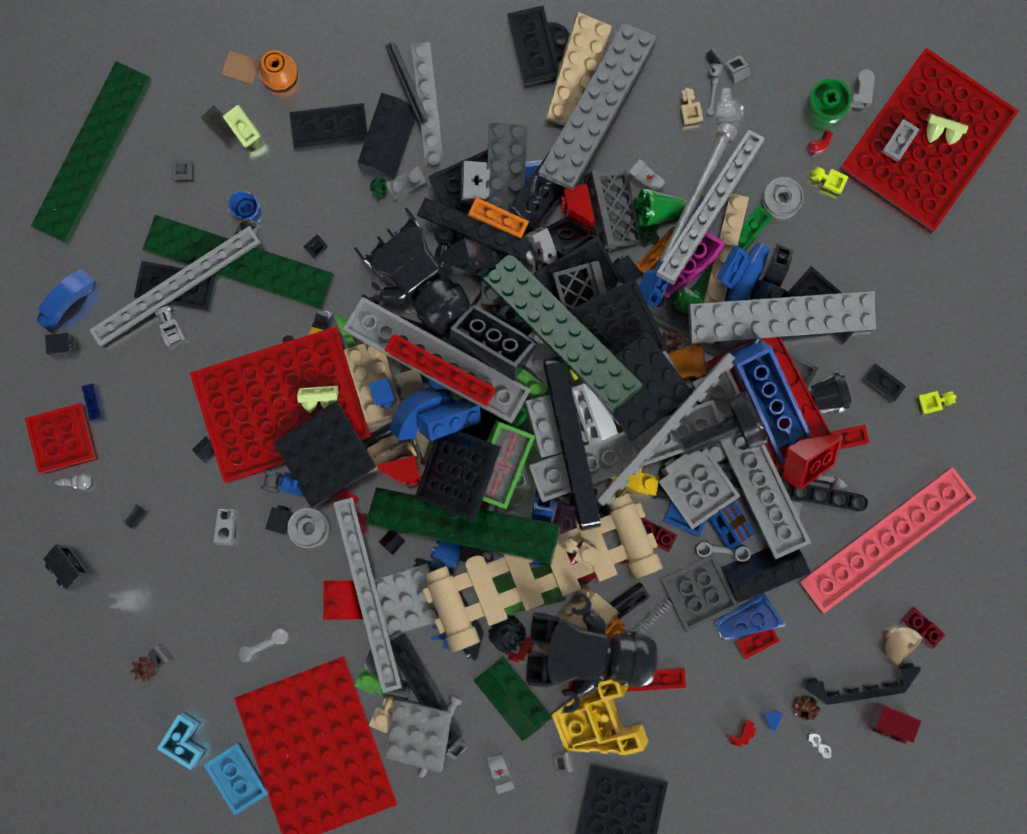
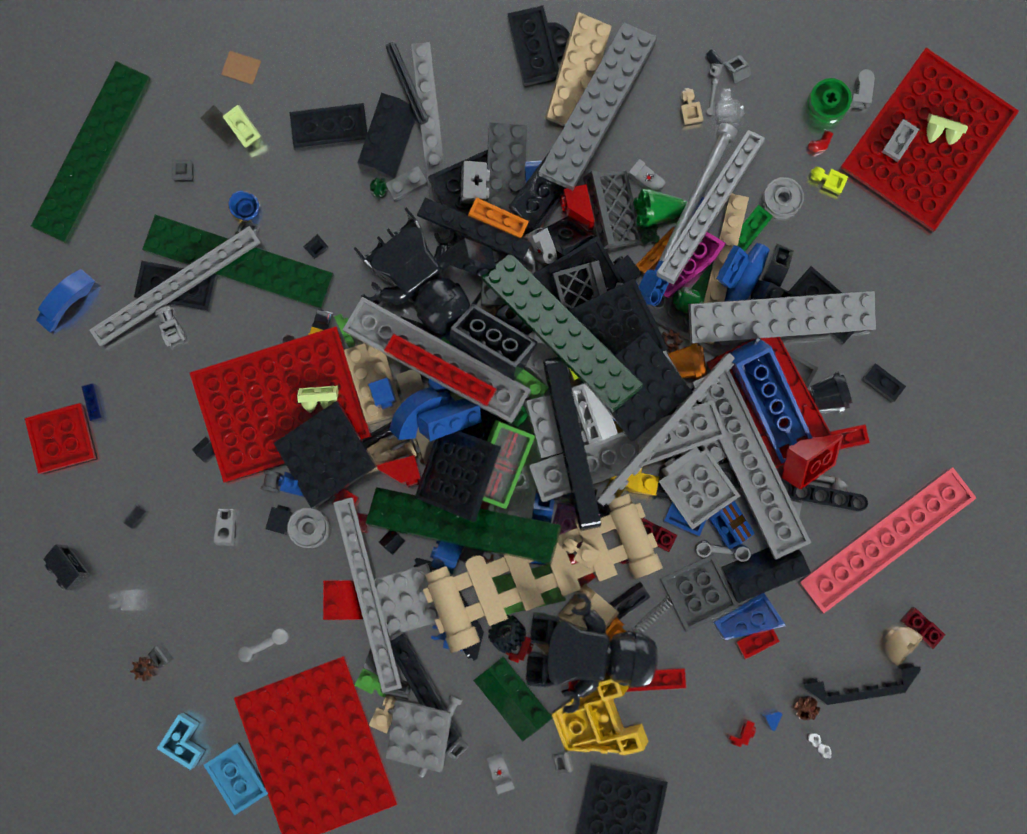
black brick [45,333,77,357] -> none
light grey bar [54,474,91,490] -> none
orange piece [259,50,297,90] -> none
black piece [680,391,768,456] -> none
dark red brick [867,703,922,744] -> none
neon yellow plate [918,391,957,415] -> none

